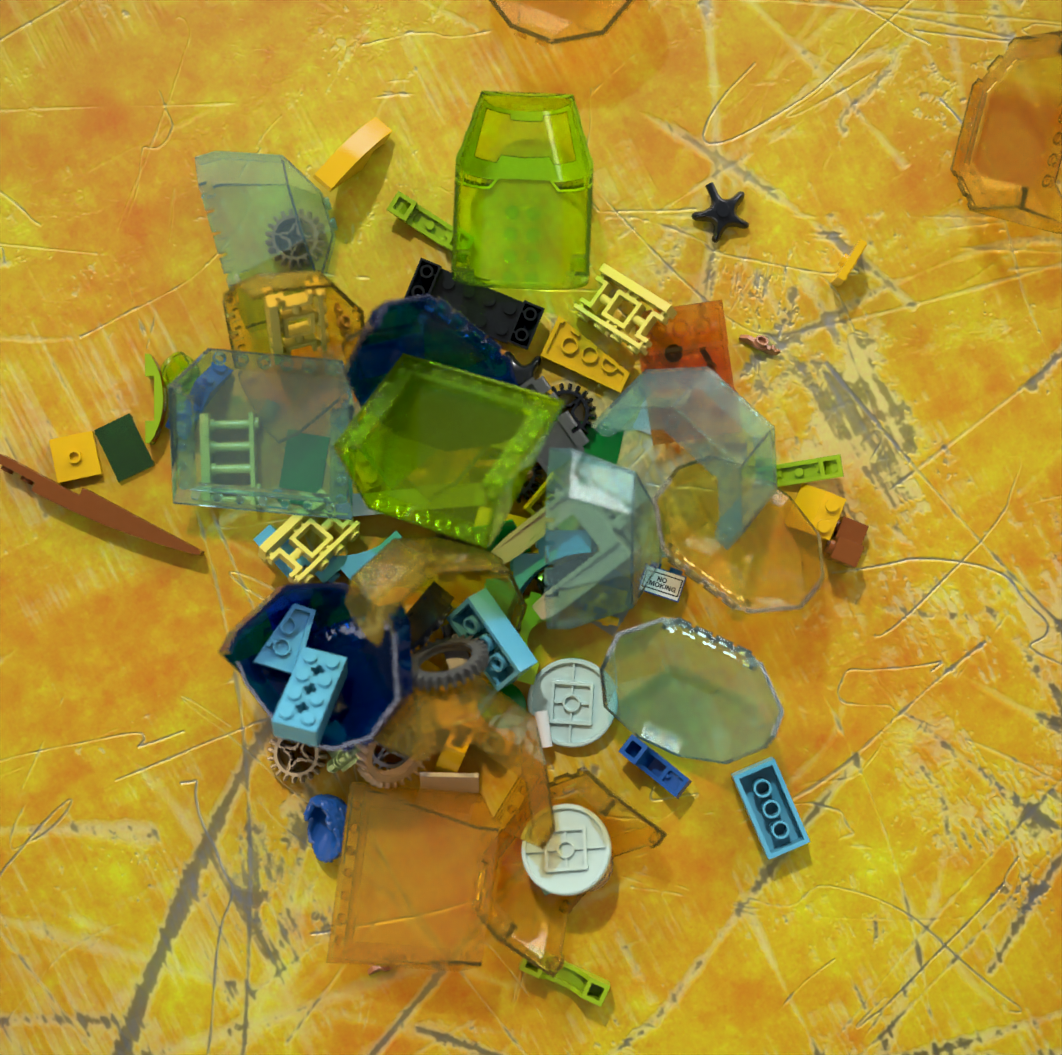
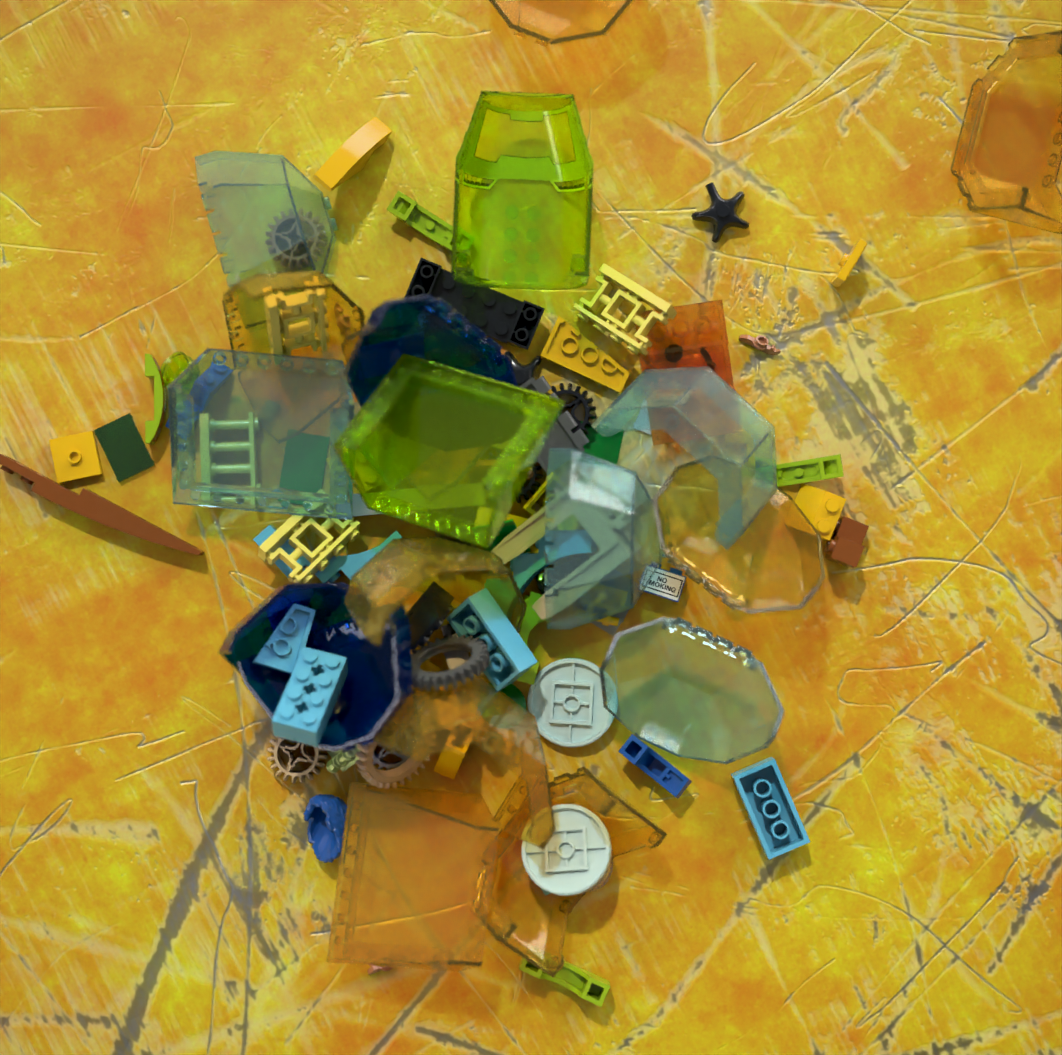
piece [420,772,479,793] -> none
white axle [534,710,553,748] -> none

